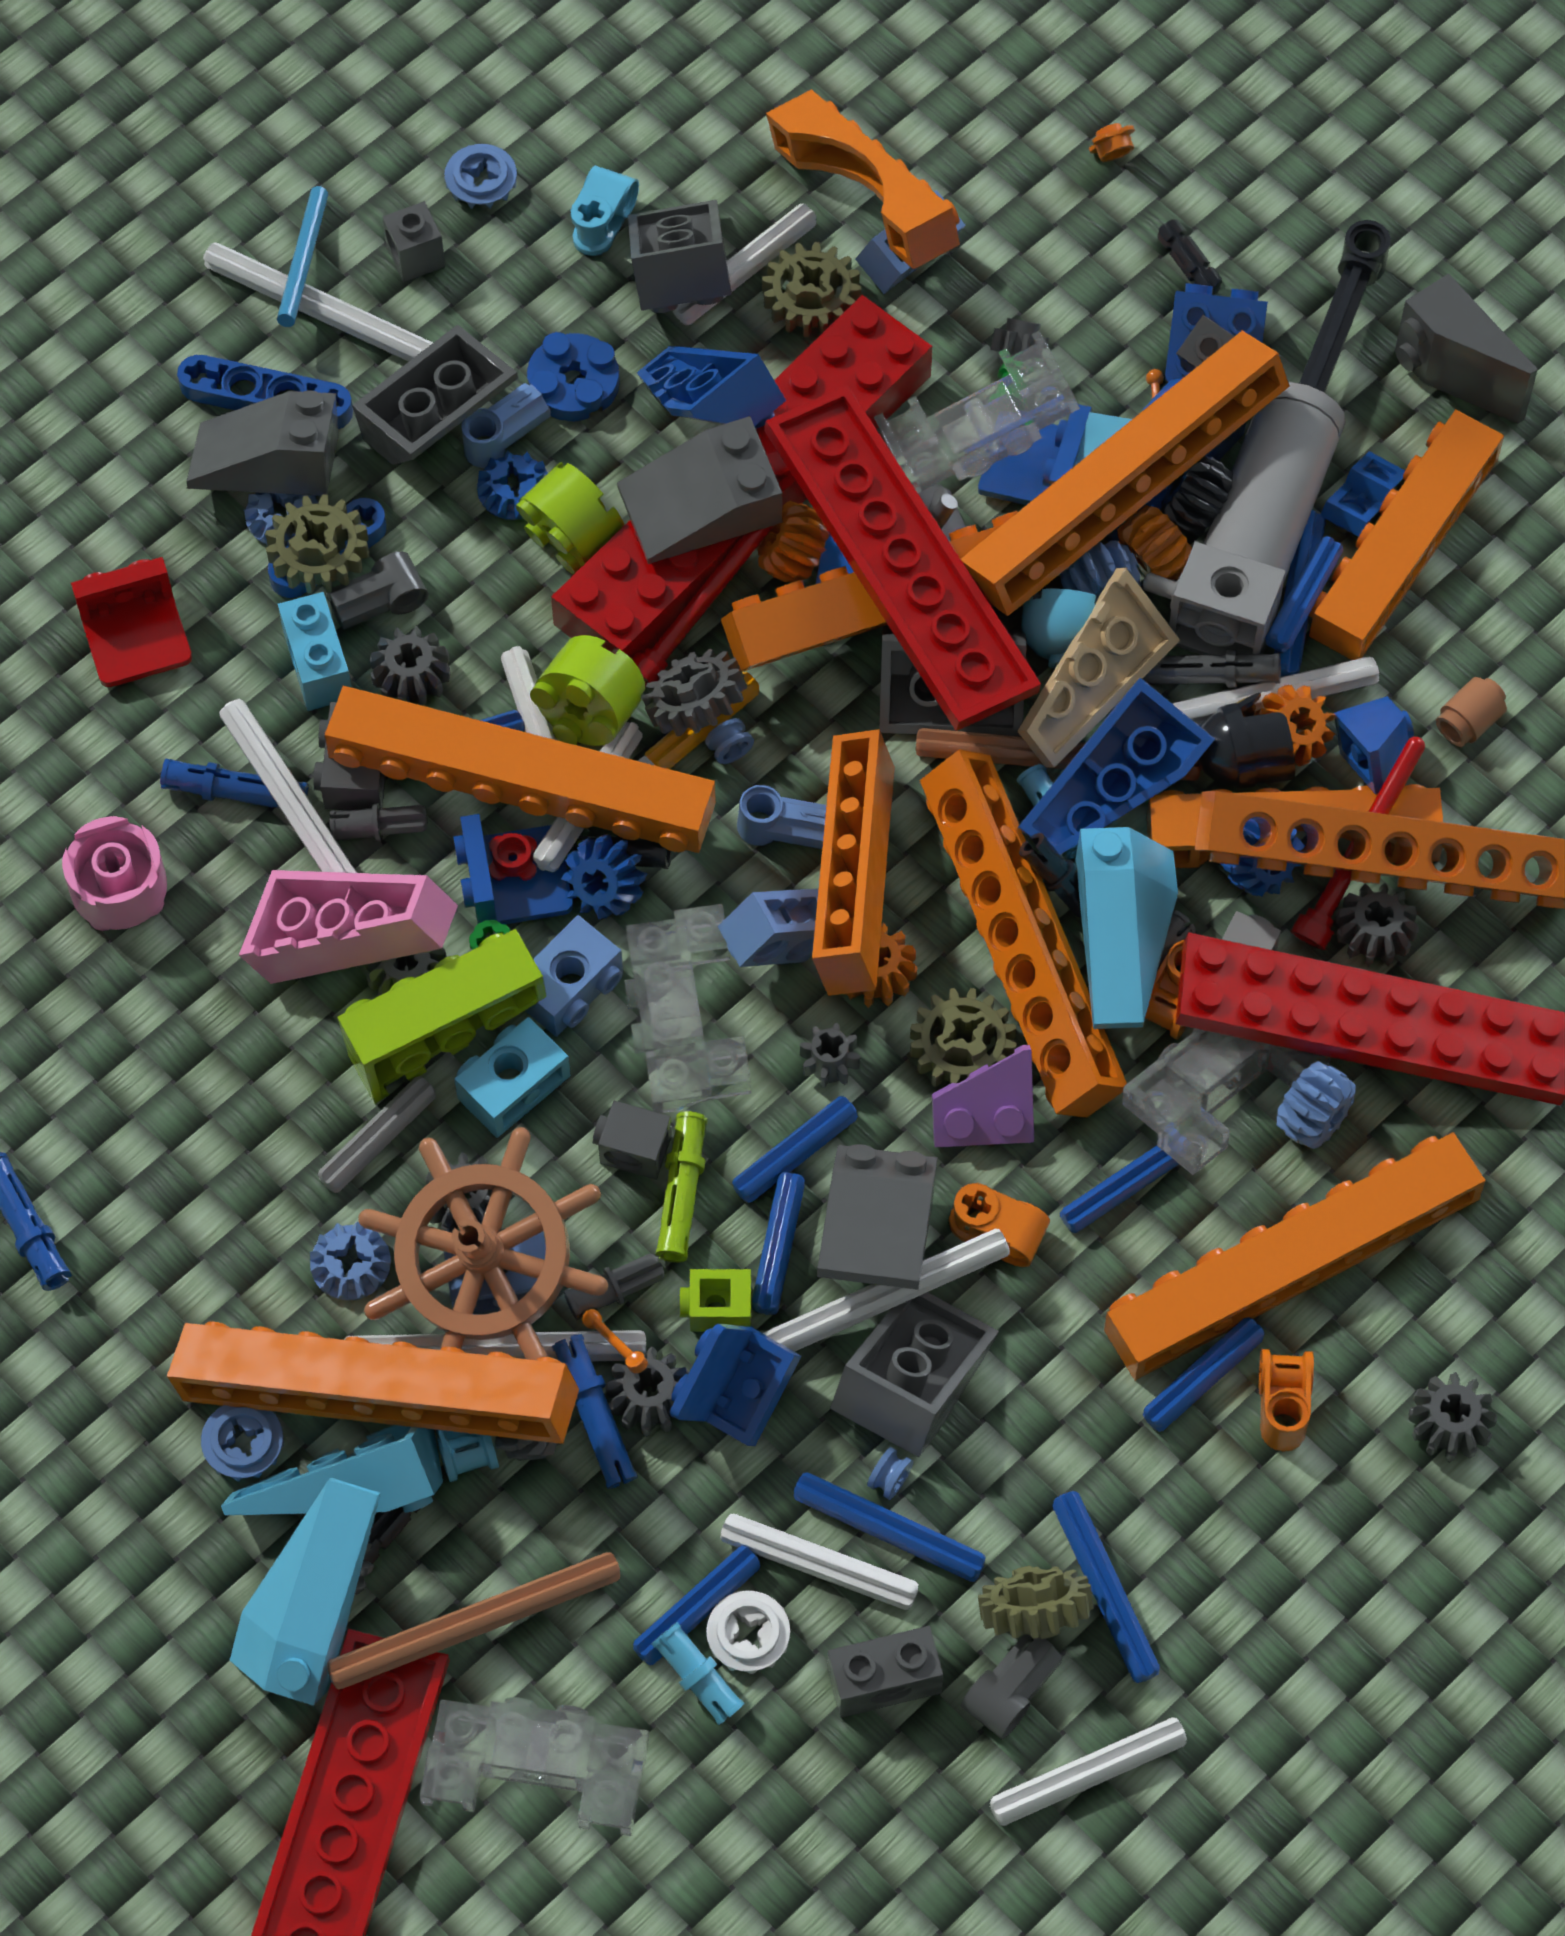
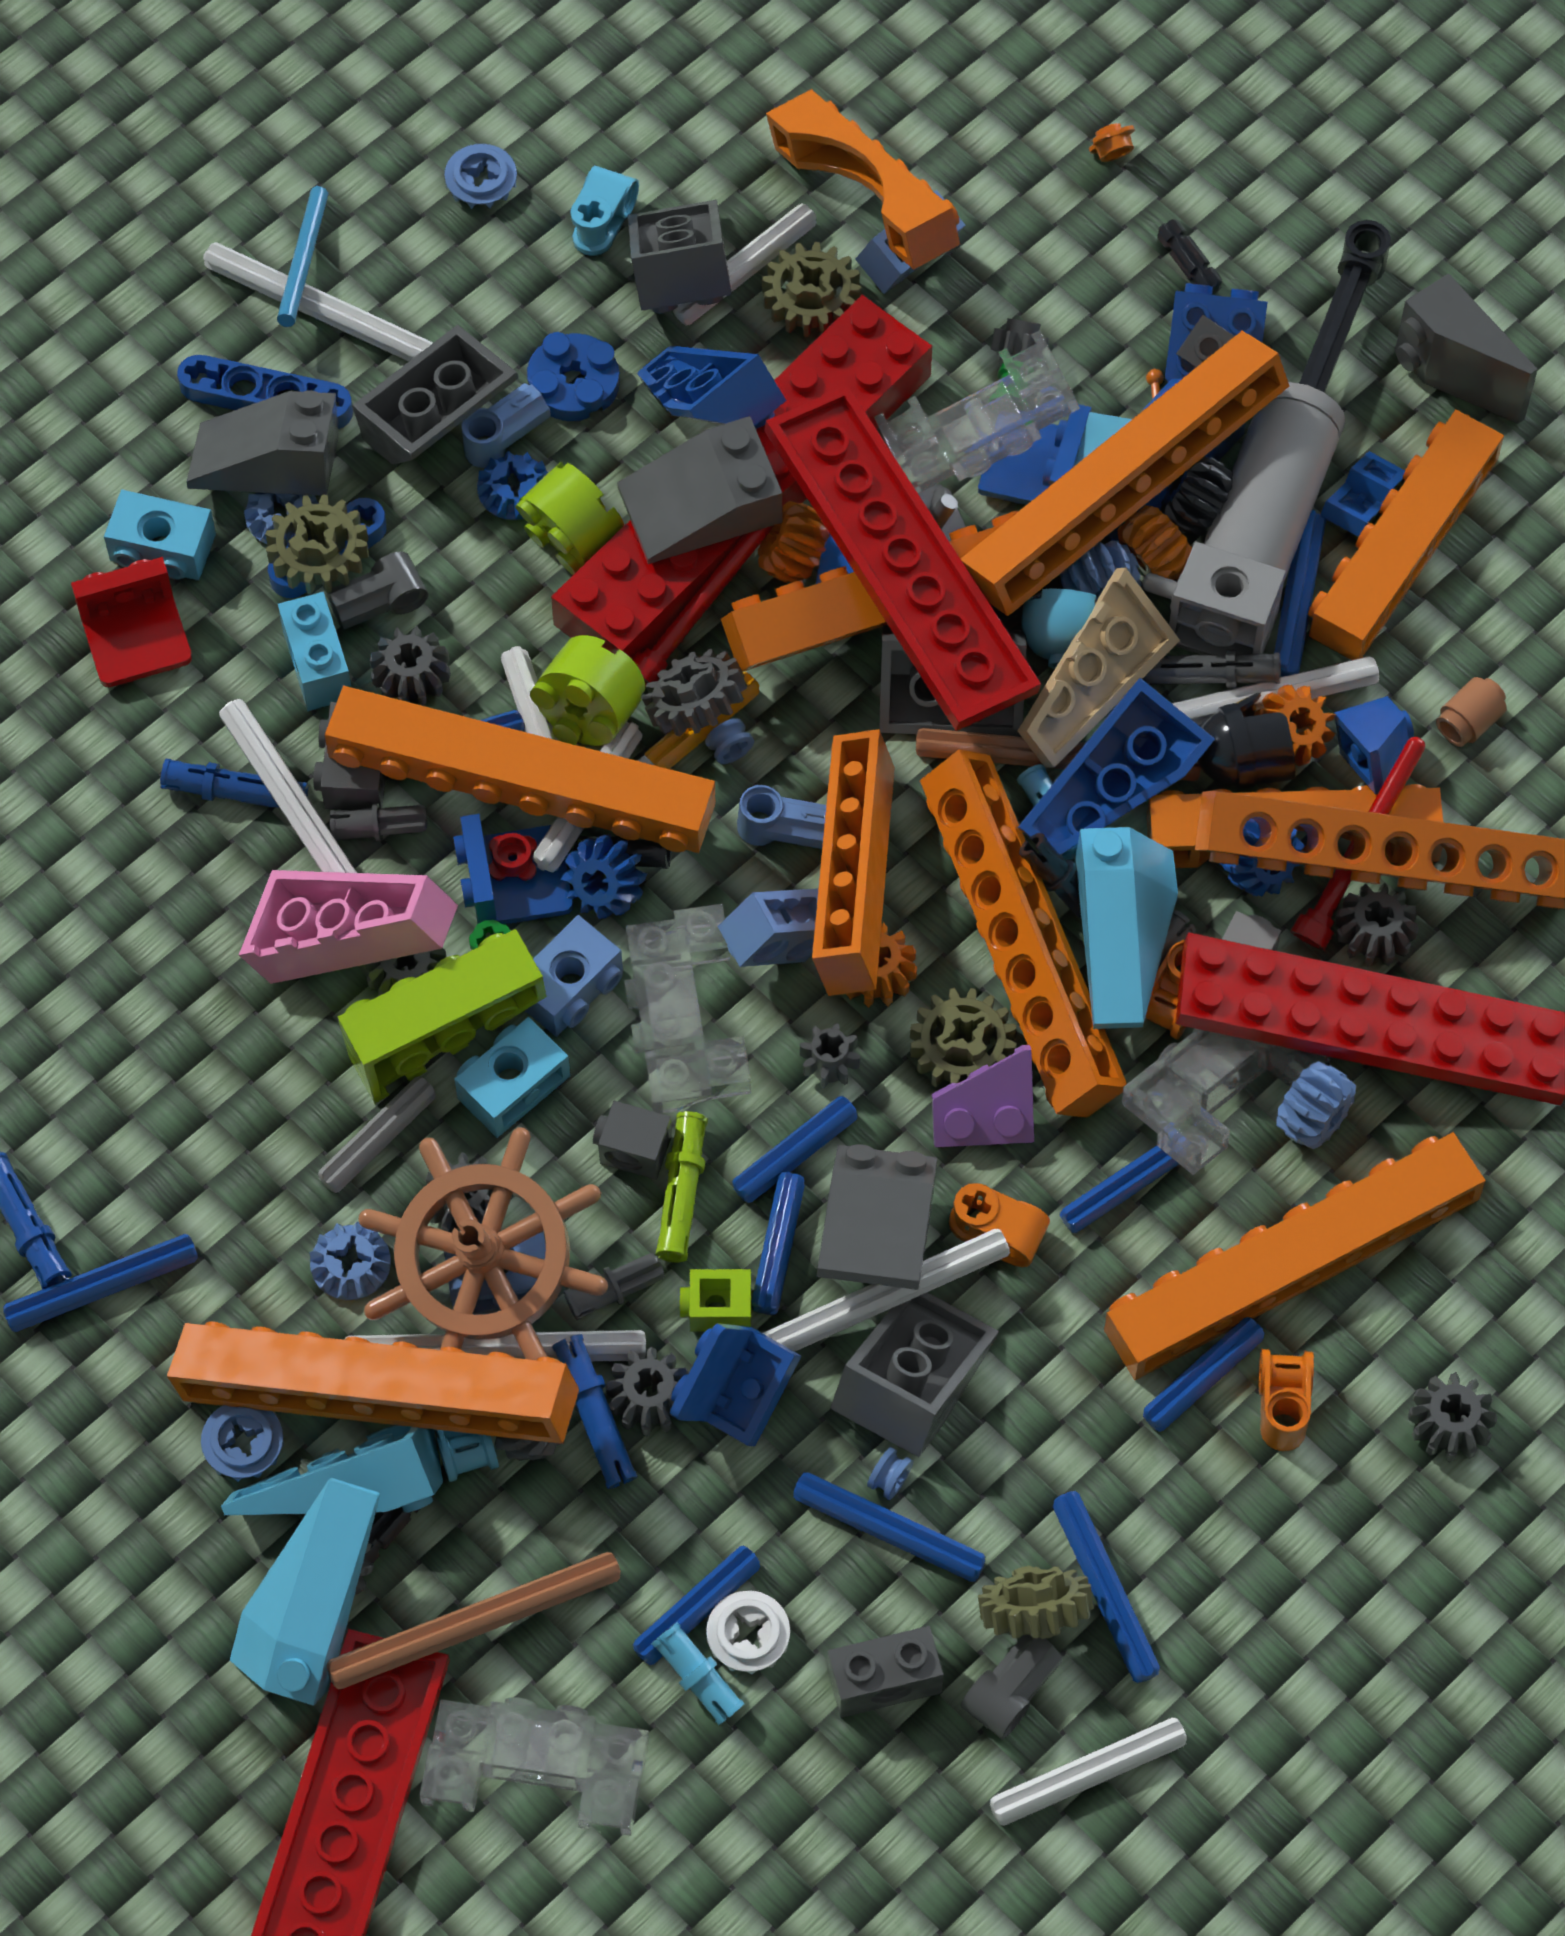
bright pink brick [62,816,167,931] -> none
dark grey brick [382,201,445,282] -> none
orange hinge [582,1309,648,1374] -> none
white axle [720,1514,918,1610] -> none
blue axle [1265,536,1343,653] -> none
none -> blue axle [3,1234,198,1332]
none -> medium azure brick [104,489,216,580]

